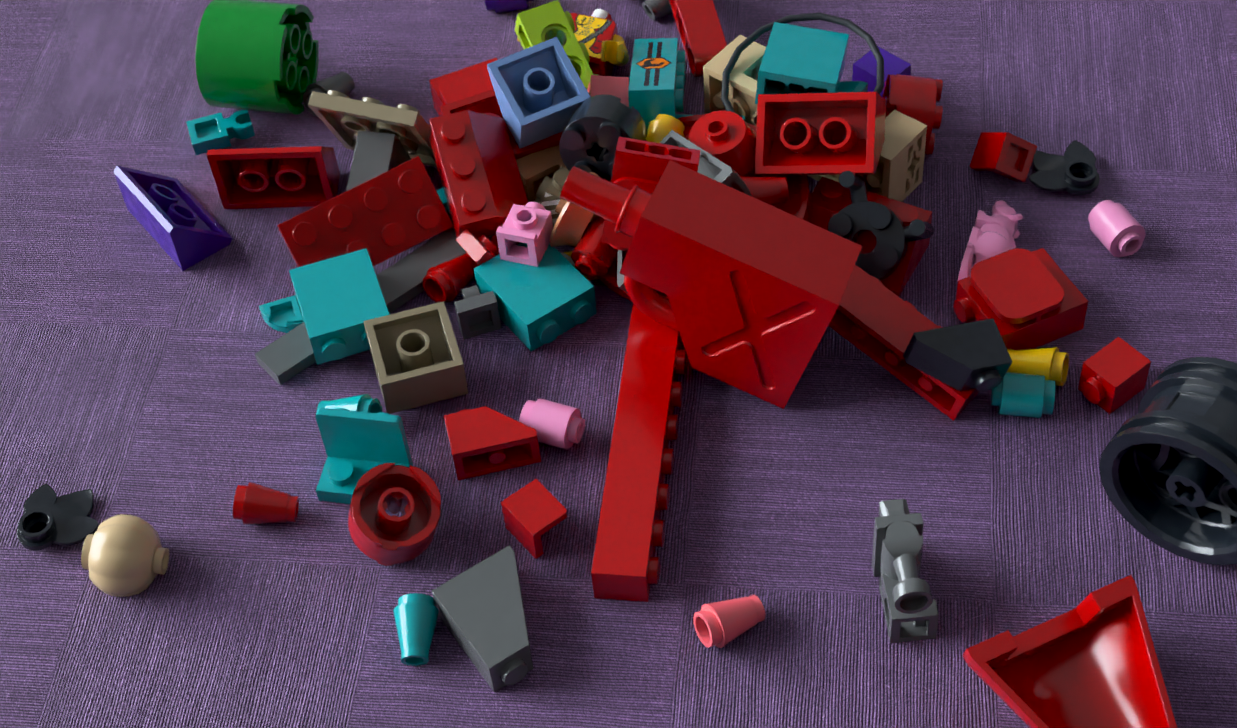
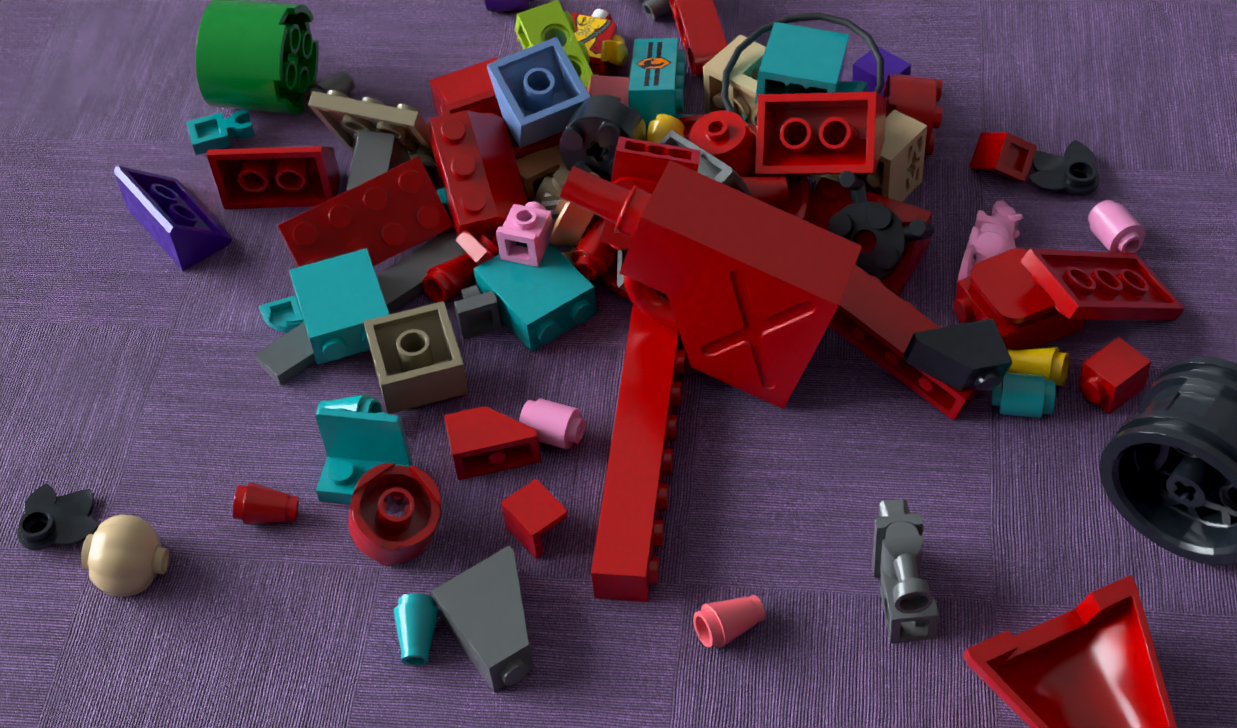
none -> red plate [1021,248,1185,321]

